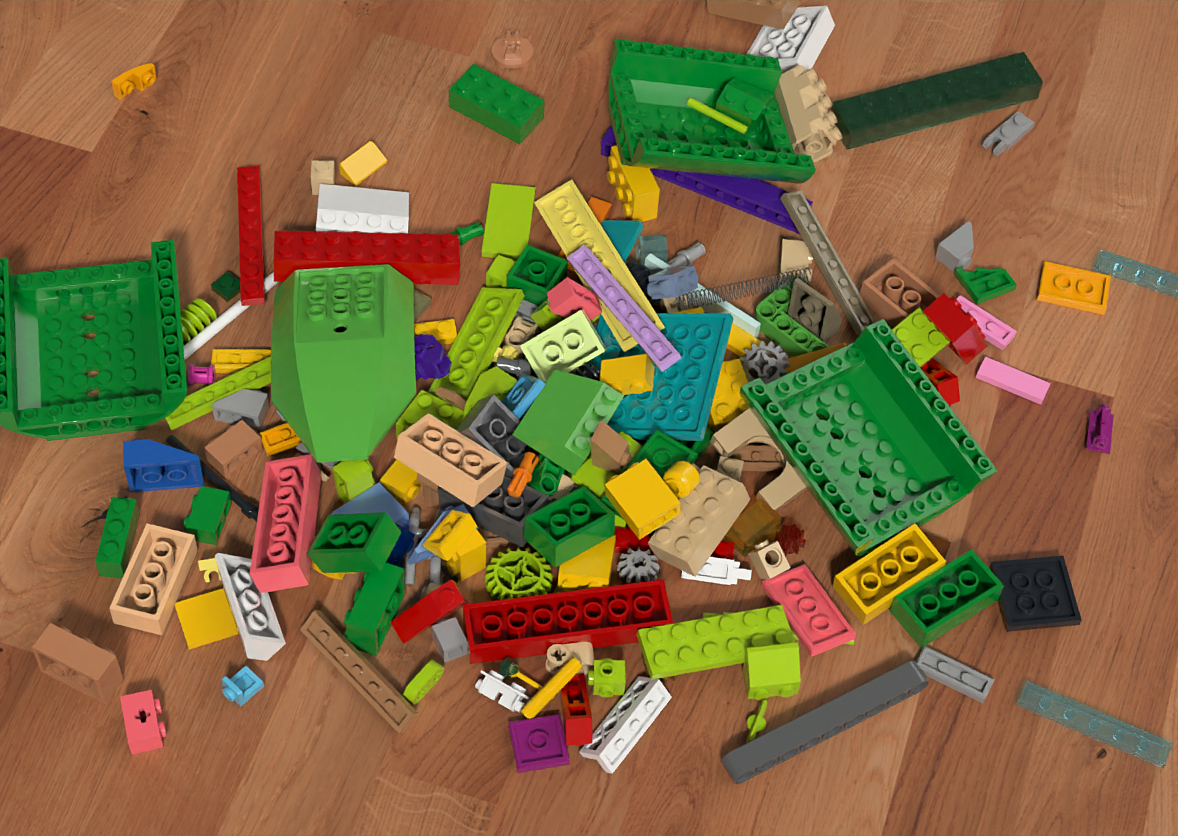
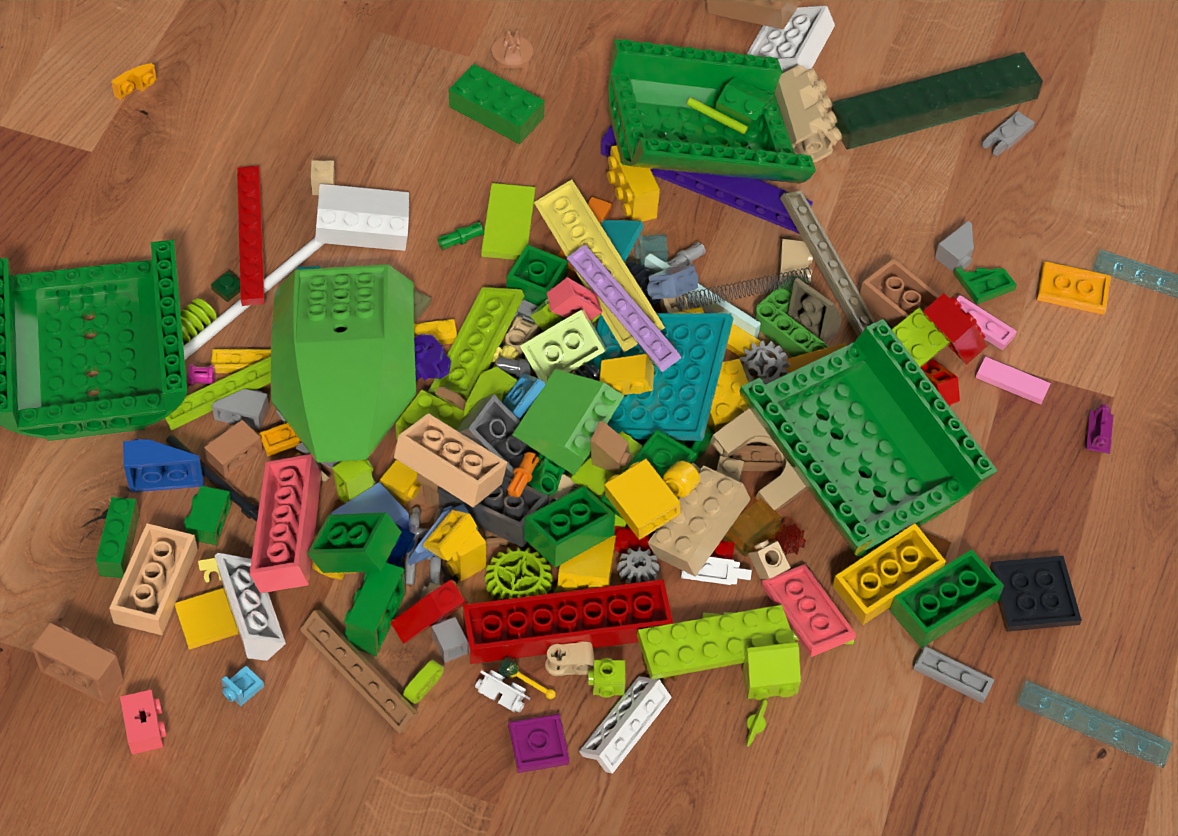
red brick [274,230,460,285] -> none
yellow slope [340,141,387,186] -> none
lime brick [486,255,516,289] -> none
yellow axle [521,657,583,719] -> none
red slope [560,673,592,746] -> none
dark grey beam [721,661,929,784] -> none

